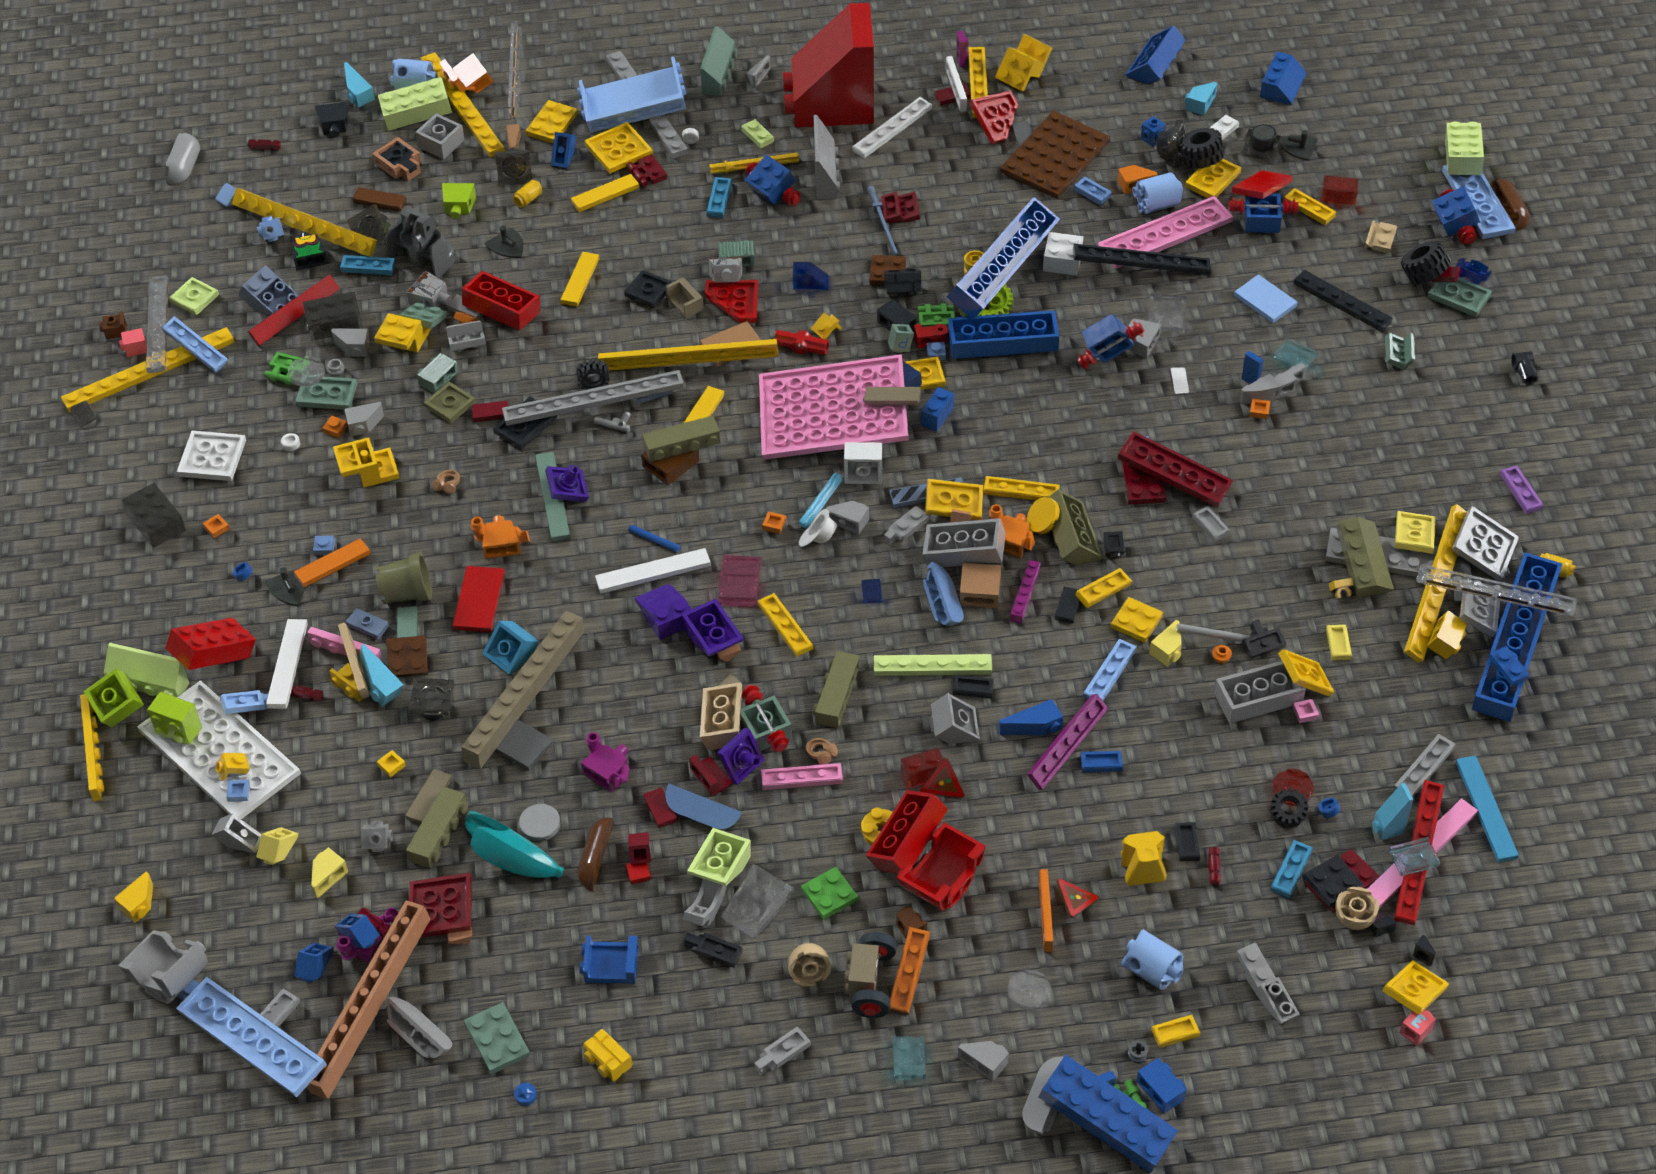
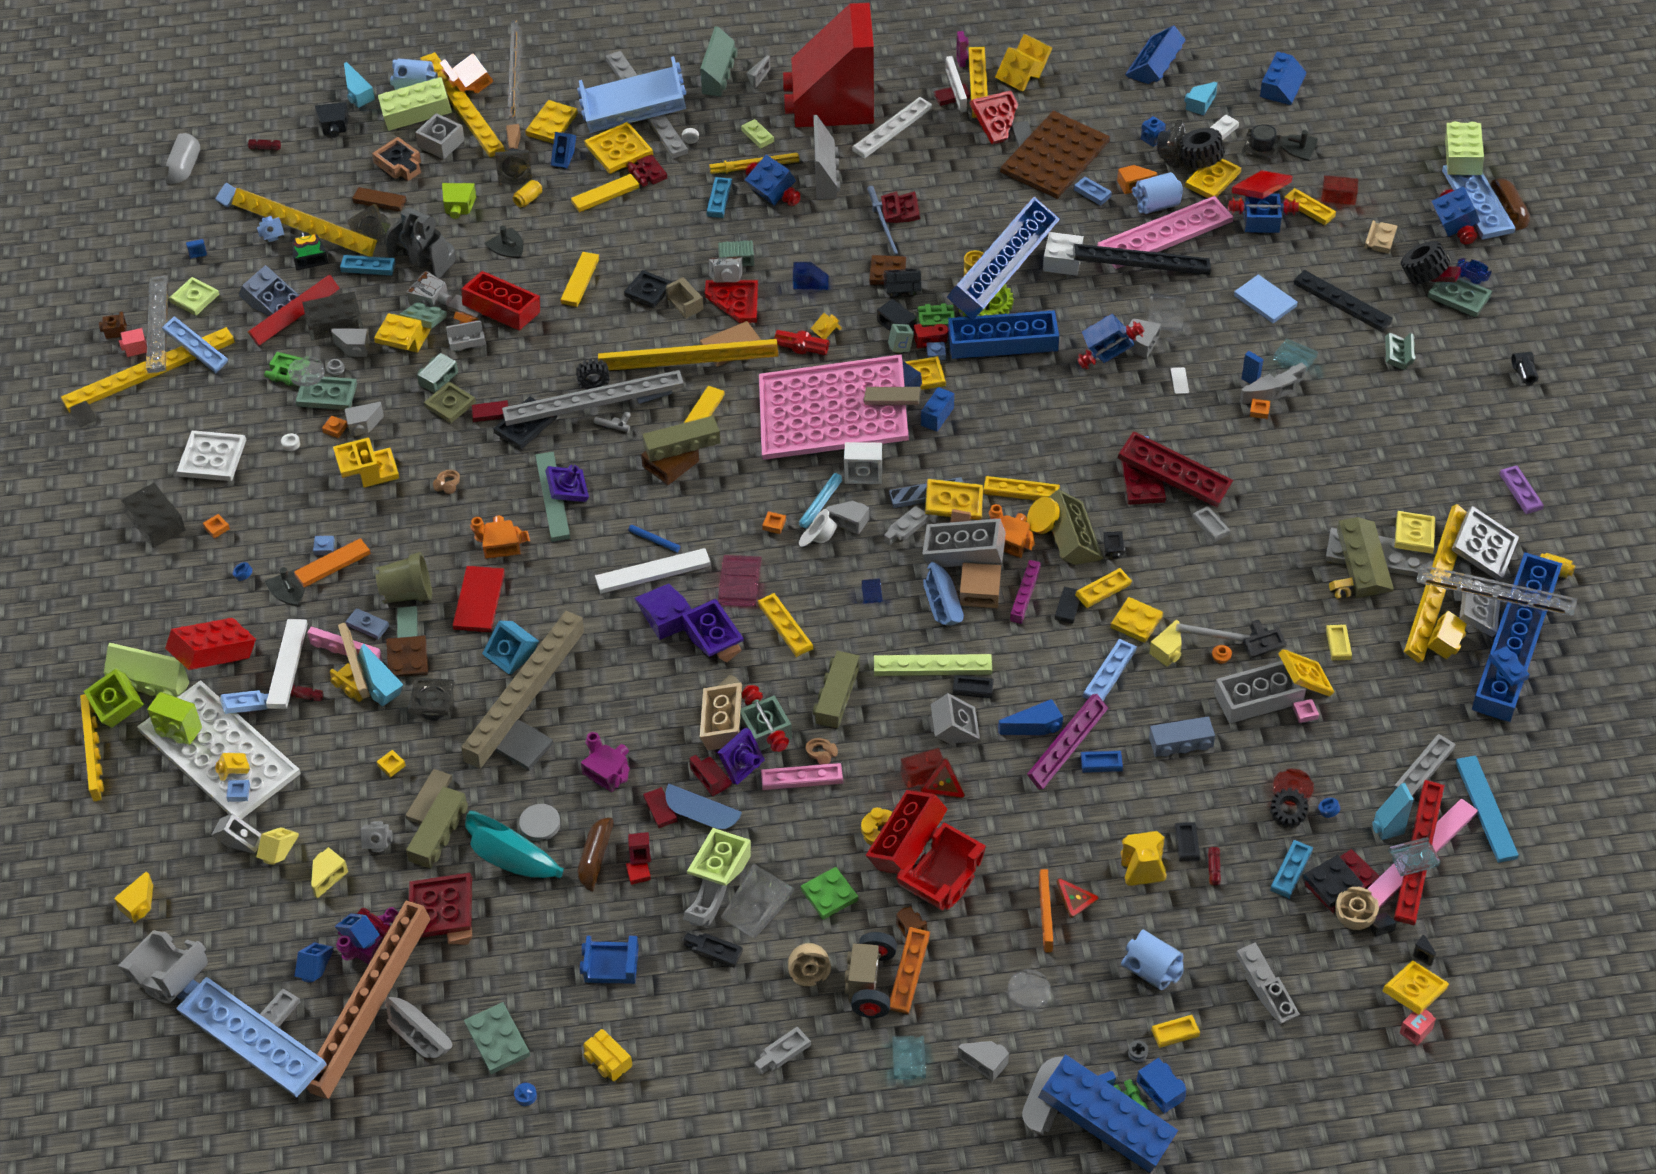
none -> blue tile [186,239,207,259]
none -> sand blue brick [1149,716,1215,757]

